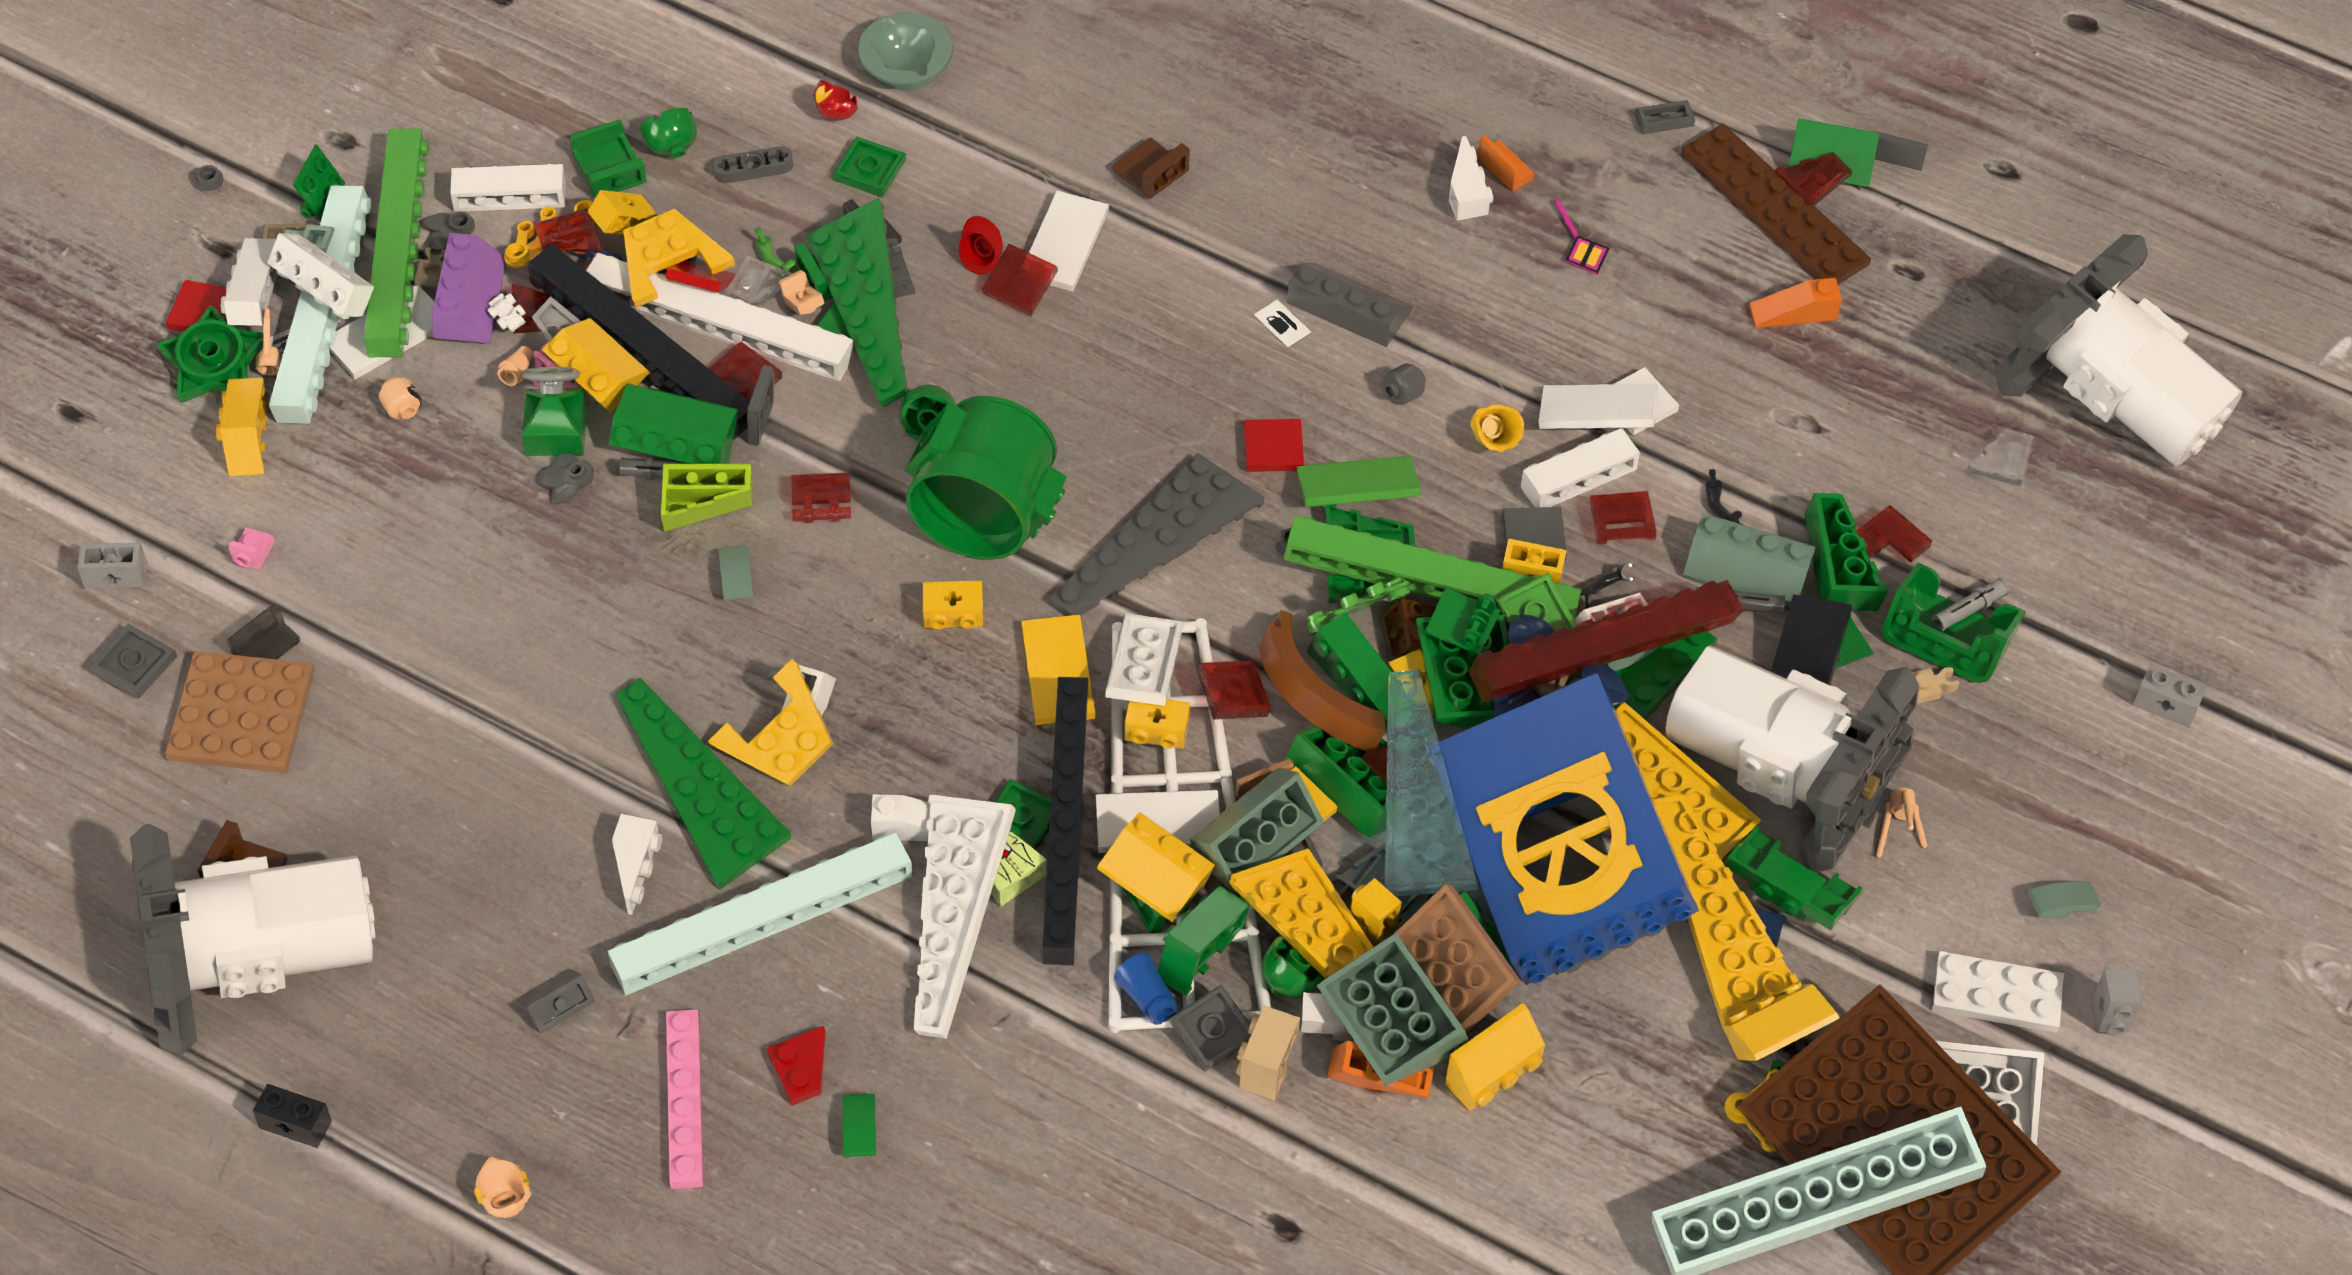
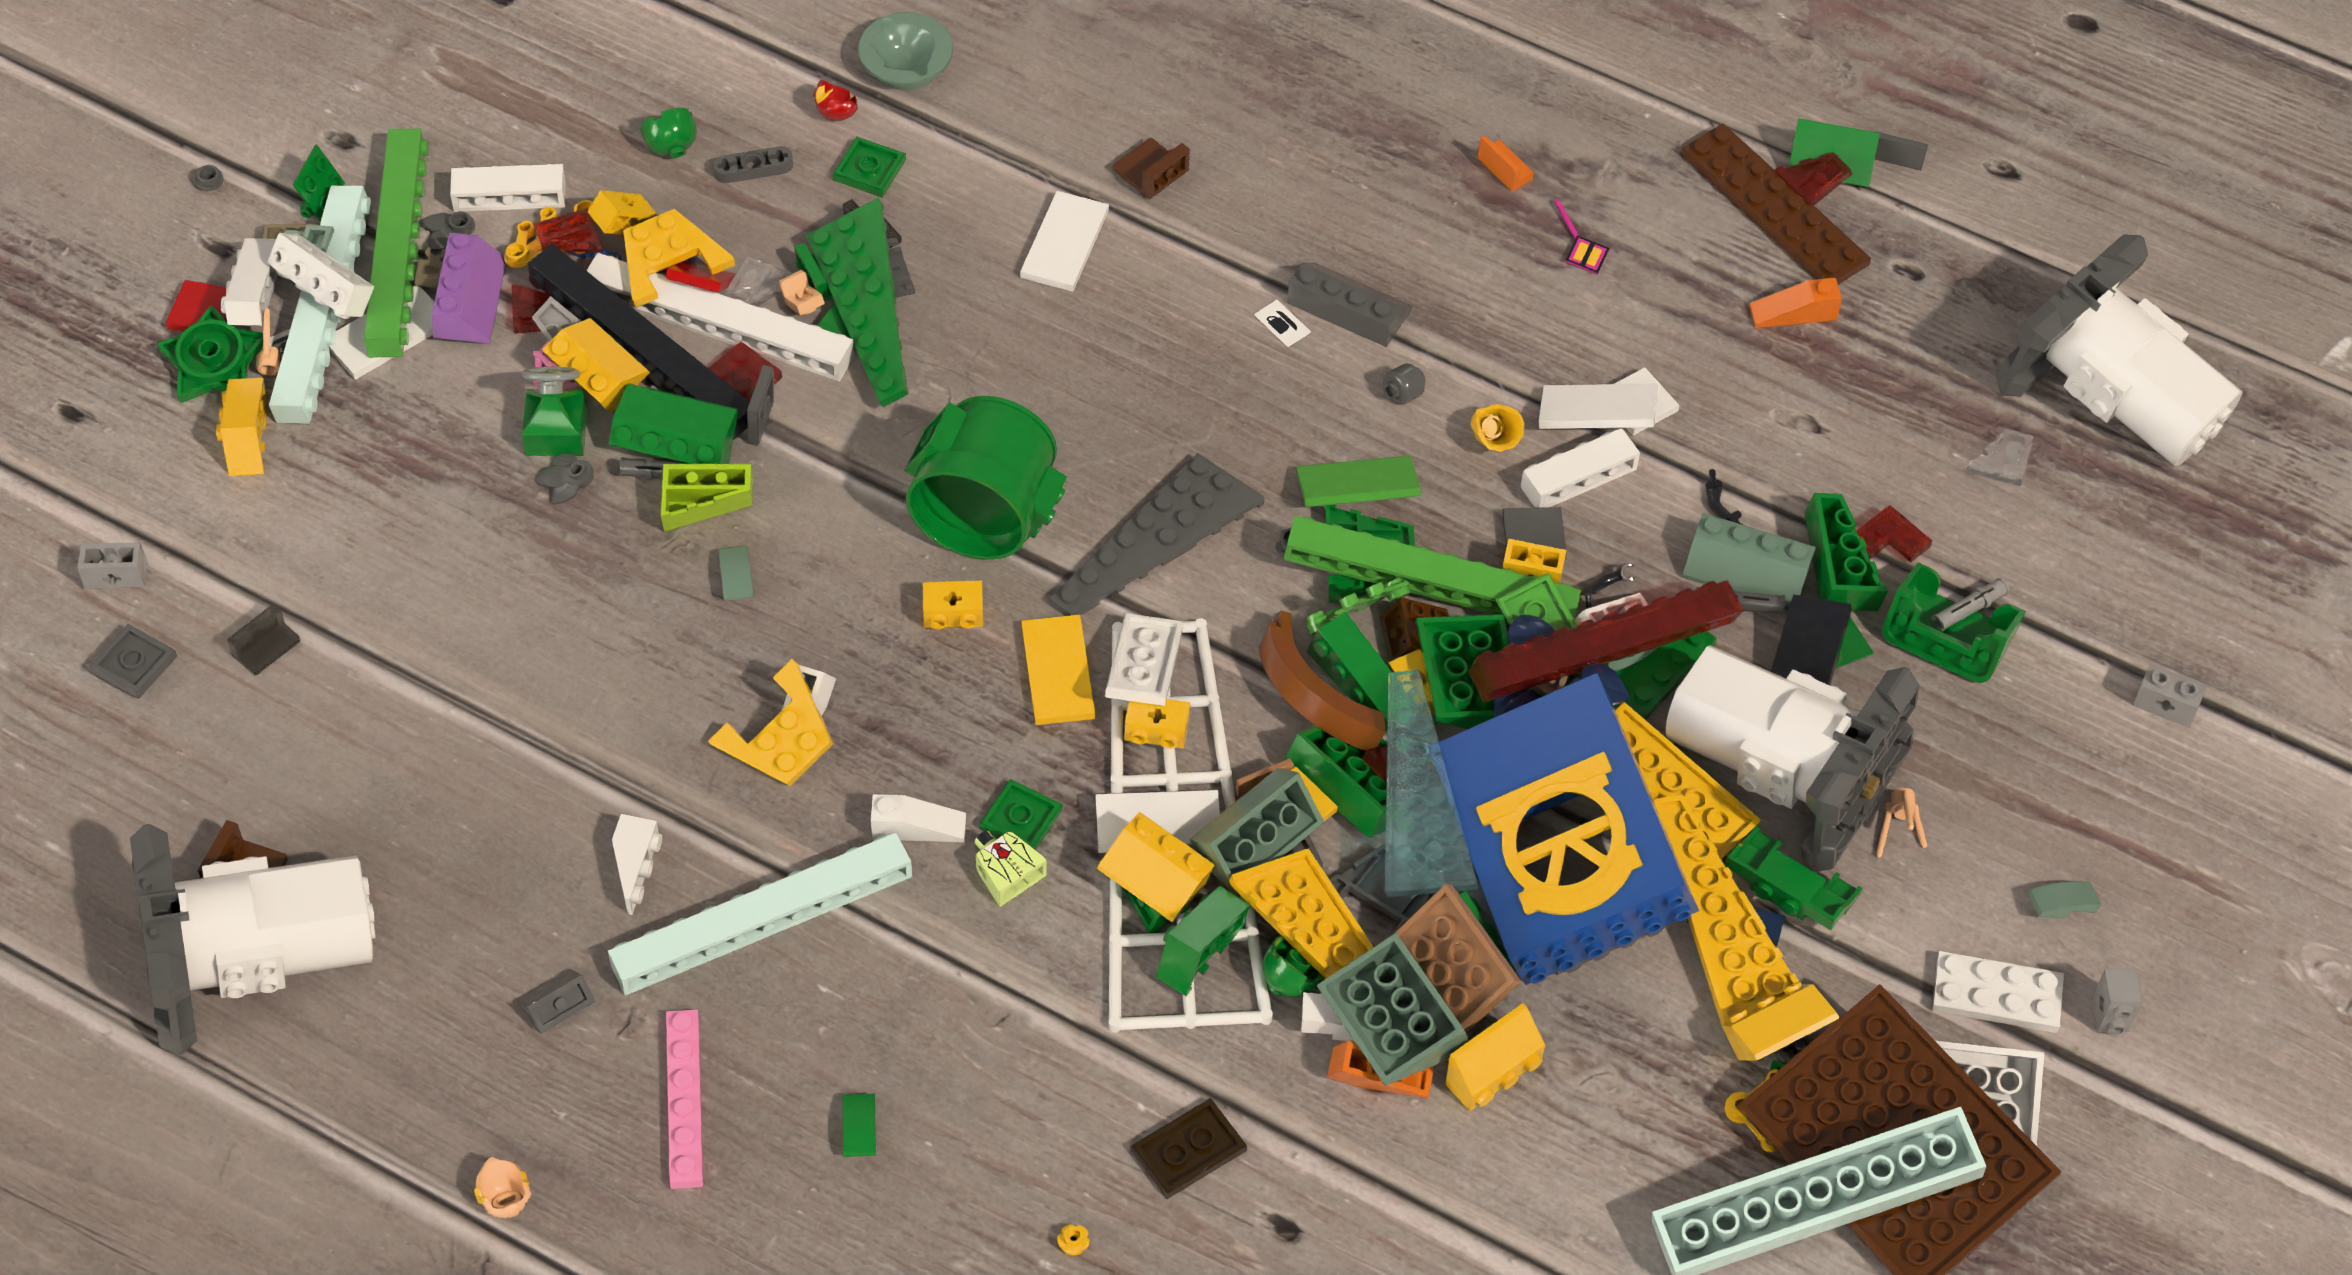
medium nougat plate [165,651,315,774] -> none
bright pink bracket [228,528,275,569] -> none
black brick [252,1083,332,1148] -> none
light nougat head [379,377,422,420] -> none
white piece [487,293,526,332] -> none
light nougat cone [497,346,534,386] -> none
green panel [569,120,647,199] -> none
green wing [616,677,791,890] -> none
bright green piece [755,227,800,278] -> none
red wing [767,1026,826,1106] -> none
clear red plate [791,472,851,523] -> none
green cylinder [900,384,955,441] -> none
white wing [914,795,1016,1039] -> none
red piece [958,216,1003,275] -> none
clear red plate [981,244,1058,317] -> none
black brick [1043,677,1088,966] -> none
blue plant [1114,953,1178,1025] -> none
dark grey tile [1169,984,1252,1072] -> none
clear red plate [1197,660,1271,720] -> none
tan brick [1236,1005,1300,1101] -> none
red tile [1244,419,1304,472] -> none
yellow brick [1350,878,1401,947] -> none
green hinge [1425,588,1501,655] -> none
white slope [1449,136,1493,221] -> none
clear red plate [1590,491,1656,544] -> none
dark grey tile [1635,100,1695,134] -> none
tan plate [1912,667,1960,704] -> none
none -> yellow plate [1057,1224,1090,1256]
none -> dark brown tile [1131,1098,1247,1199]

